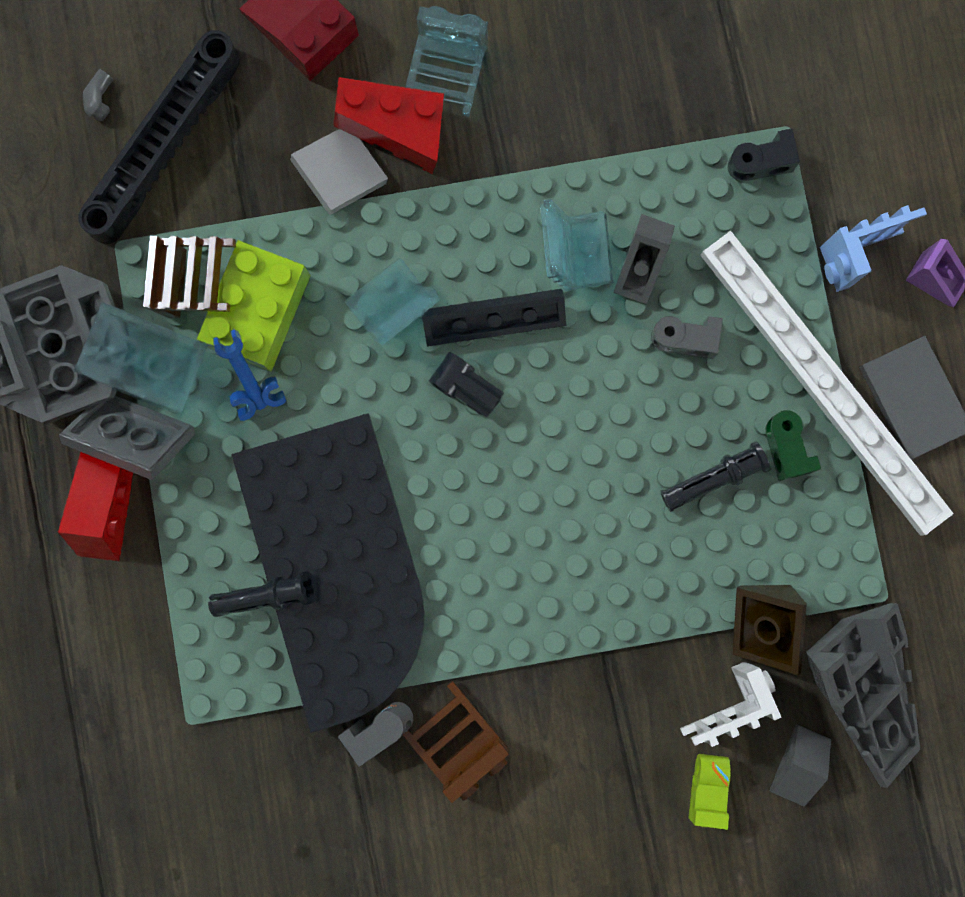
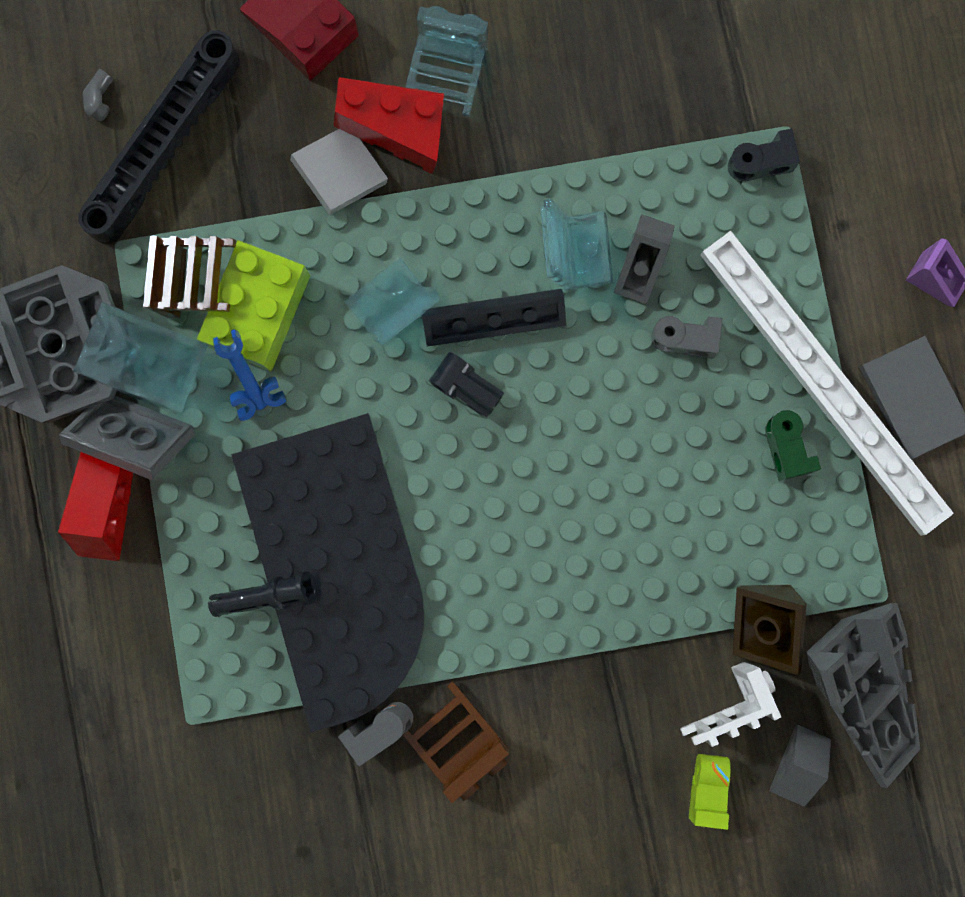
black pin [660,441,770,512] -> none
light blue plate [820,205,927,292] -> none

